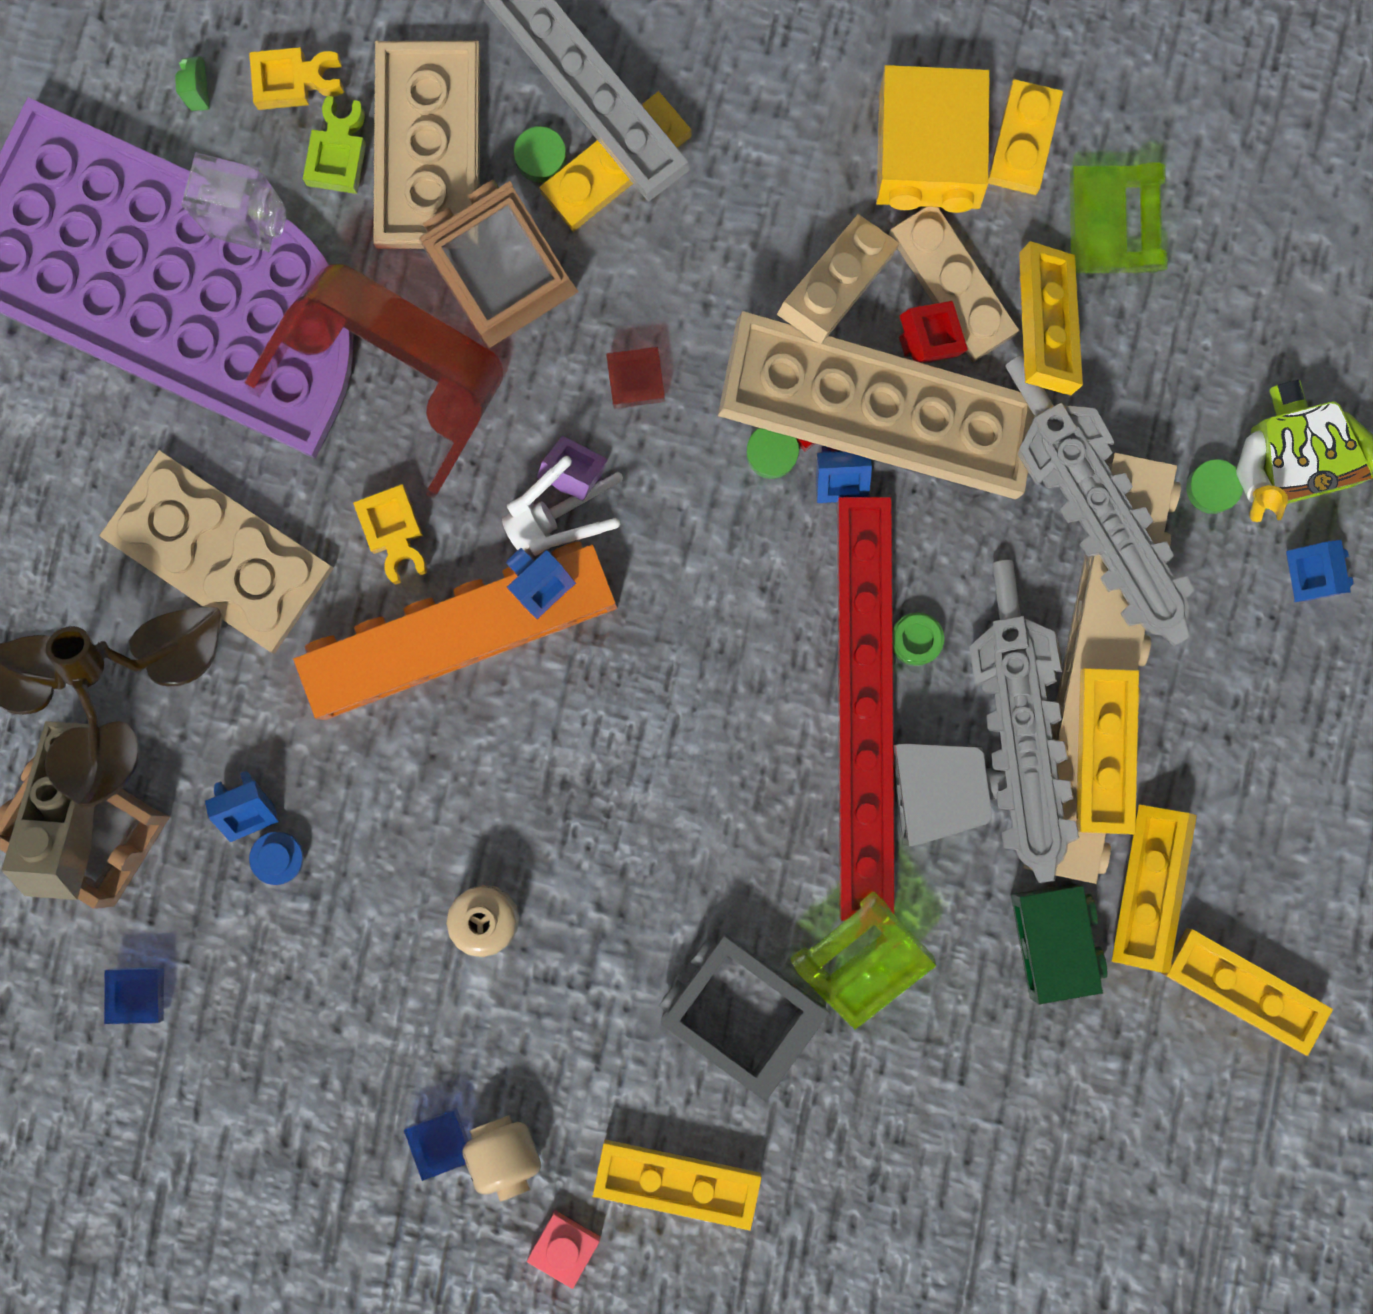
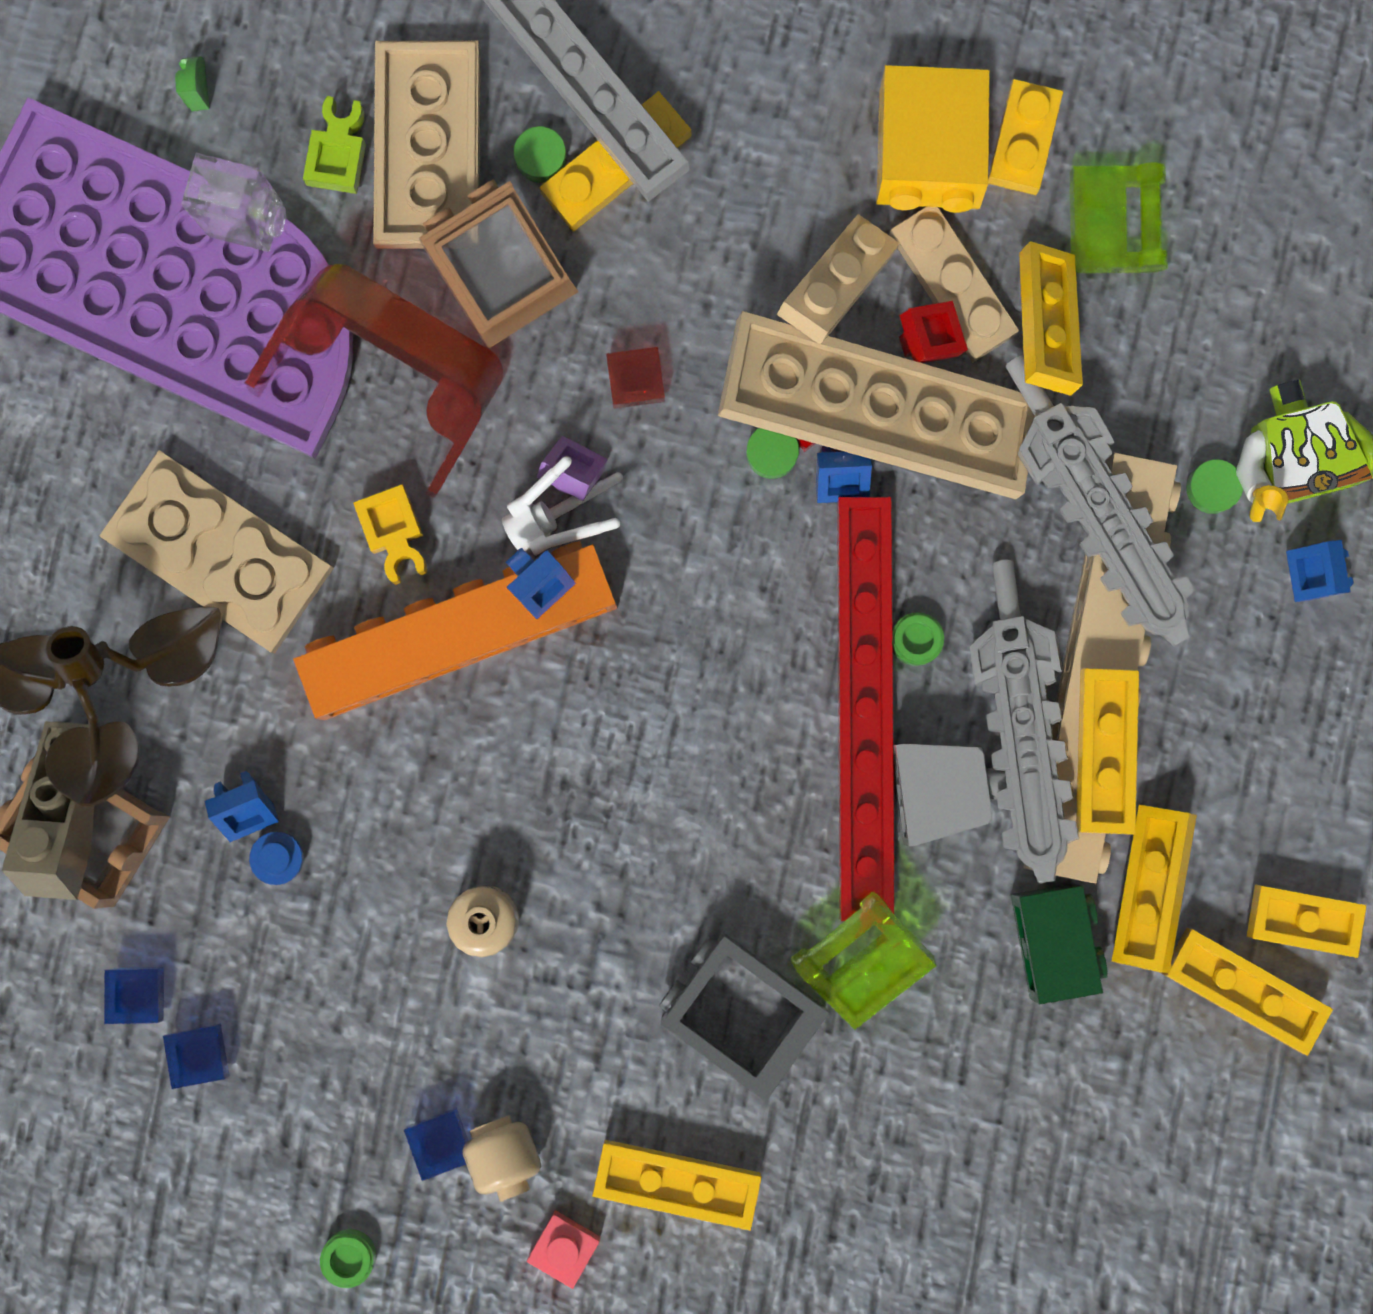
yellow plate [249,47,344,110] -> none
none -> clear blue plate [163,1023,230,1089]
none -> bright green tile [320,1229,377,1288]
none -> yellow plate [1246,885,1367,958]

